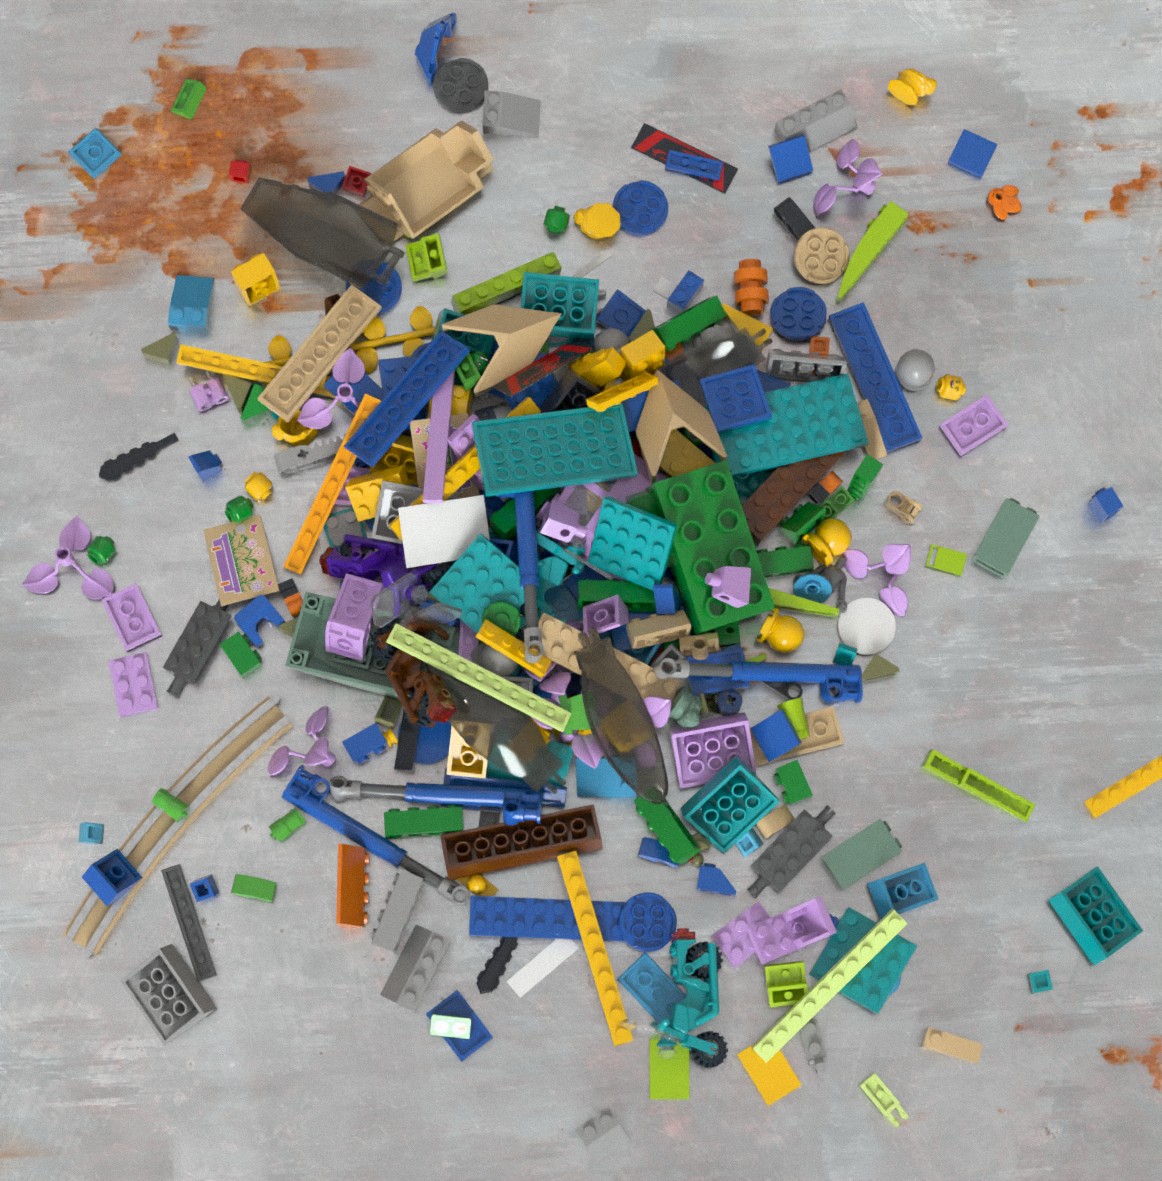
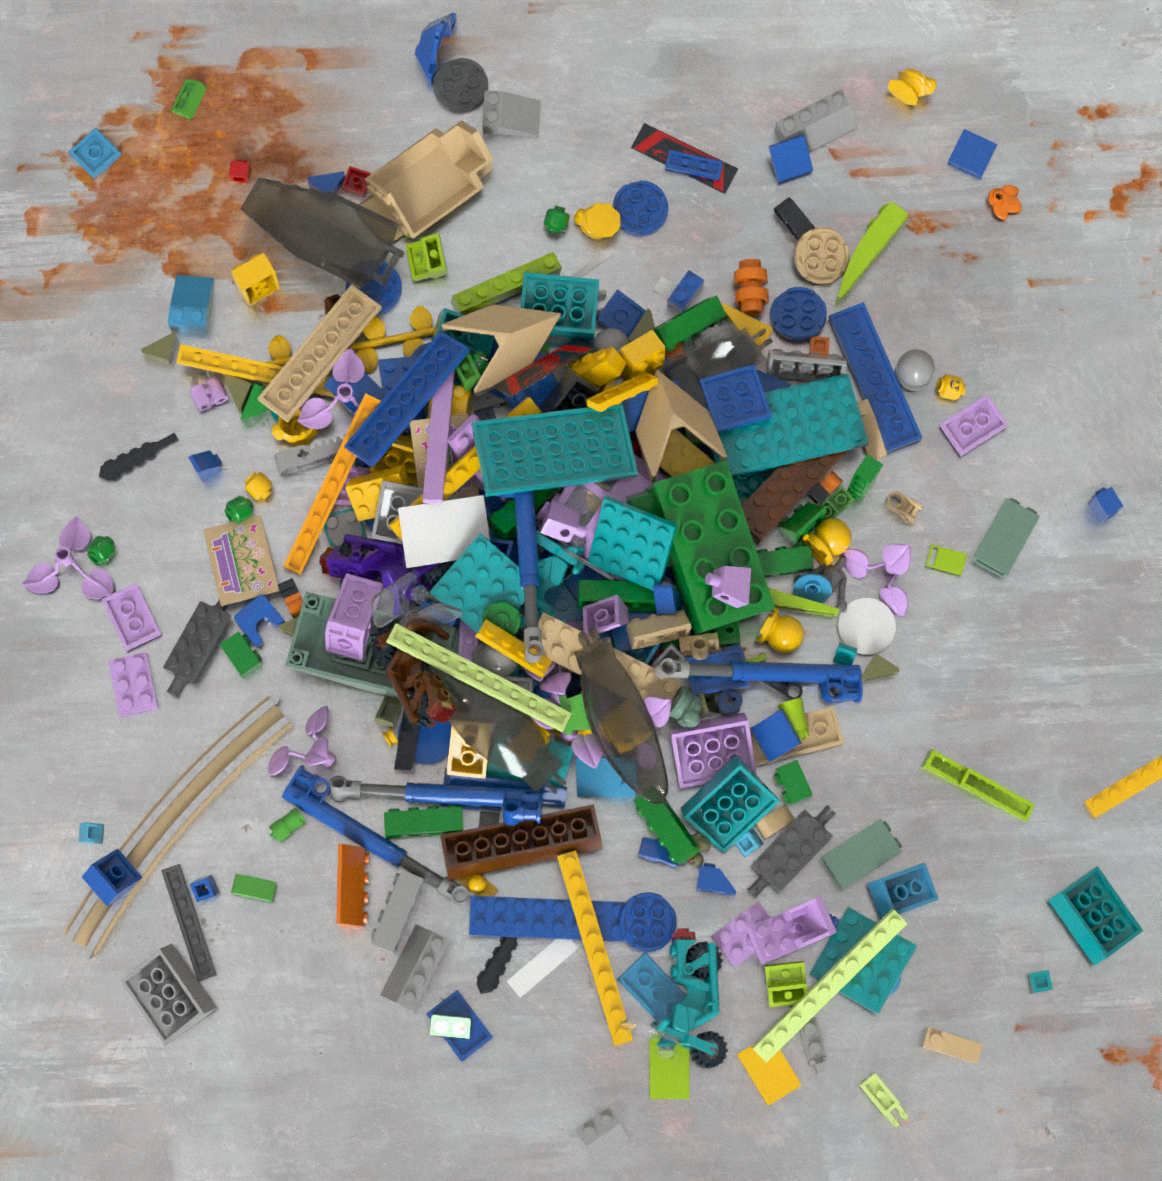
bright green piece [151,788,190,822] -> none
blue brick [342,723,388,765] -> none
lavender plant [813,139,883,217] -> none

